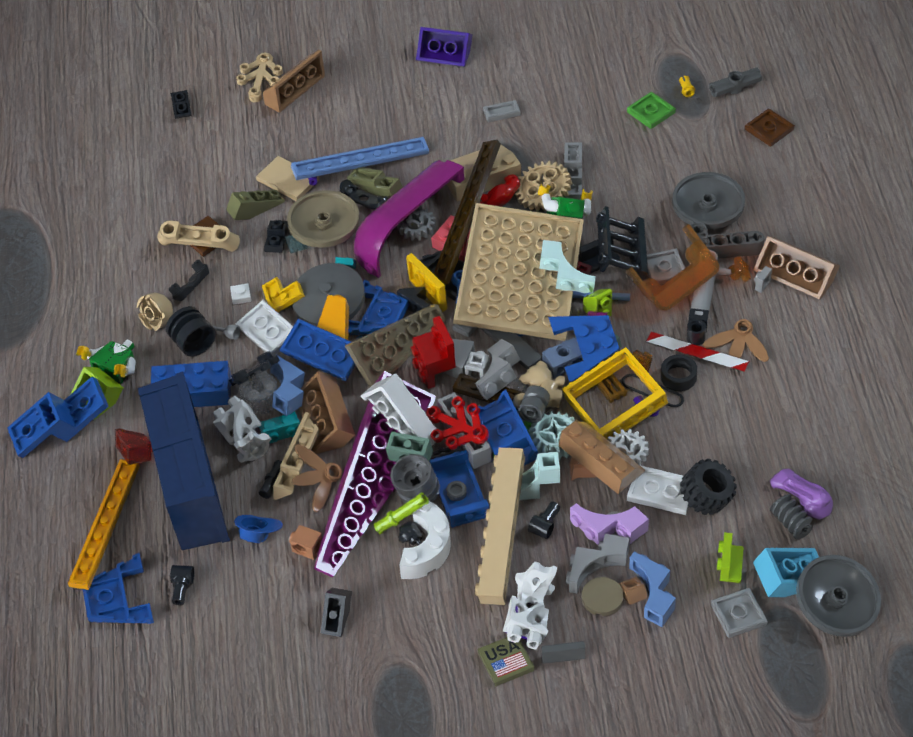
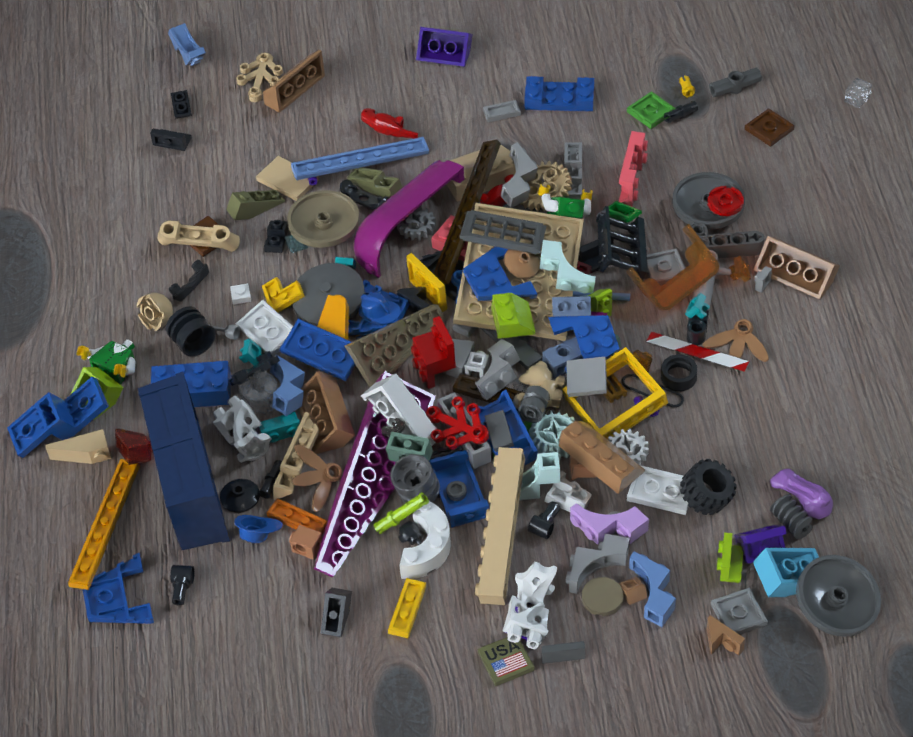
none -> tan slope [45,429,111,464]
none -> black panel [150,128,192,151]
none -> medium blue arch [168,23,206,66]
none -> black dish [220,479,260,513]
none -> teal tile [239,338,262,365]
none -> orange tile [266,498,328,535]
none -> blue piece [359,292,401,324]
none -> red animal [361,108,418,139]
none -> clear smoke arm [381,418,406,436]
none -> yellow tile [388,578,426,638]
none -> dark grey piece [460,210,547,254]
none -> blue wing [463,239,538,301]
none -> dark grey tile [485,410,514,452]
none -> lime slope [491,293,536,339]
none -> light grey arch [500,142,538,208]
none -> medium nougat dish [504,249,540,279]
none -> blue piece [525,76,594,111]
none -> white slope [545,471,592,512]
none -> sand blue brick [552,296,591,316]
none -> light grey tile [567,357,607,397]
none -> green slope [608,201,642,223]
none -> coral piece [619,131,648,207]
none -> black pin [664,101,698,123]
none -> teal tile [685,293,710,319]
none -> medium nougat slope [707,615,745,655]
none -> red tile [708,186,744,216]
none -> dark purple bracket [734,525,787,564]
none -> clear brick [844,78,872,108]

